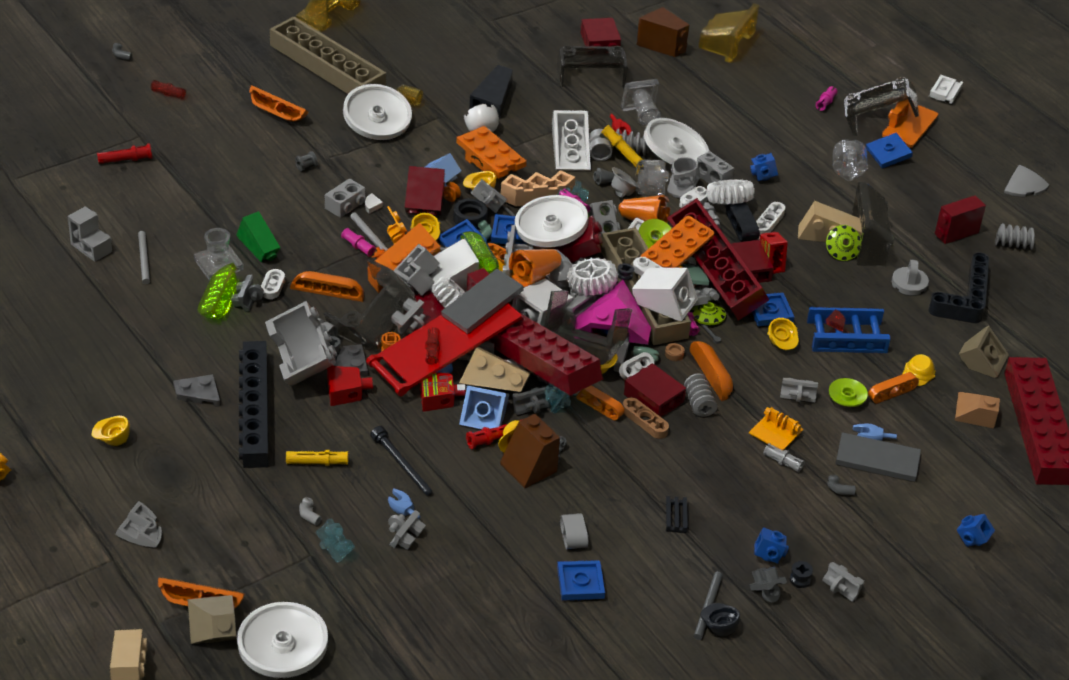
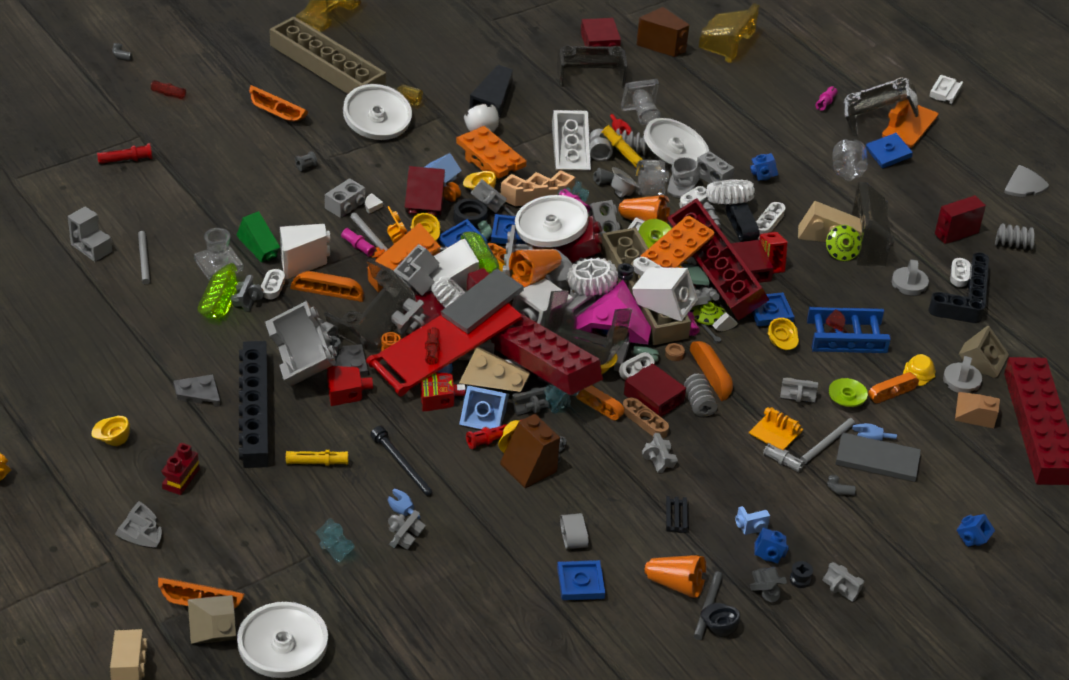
light grey arm [299,497,321,526] -> none
none -> dark red hips [161,443,200,495]
none -> white slope [280,224,330,279]
none -> light grey hips [642,433,678,473]
none -> orange cone [645,555,706,598]
none -> white tile [713,313,738,331]
none -> light blue bracket [735,506,770,535]
none -> light grey bar [800,418,855,464]
none -> light grey tile [943,356,982,393]
none -> white plate [950,258,970,287]

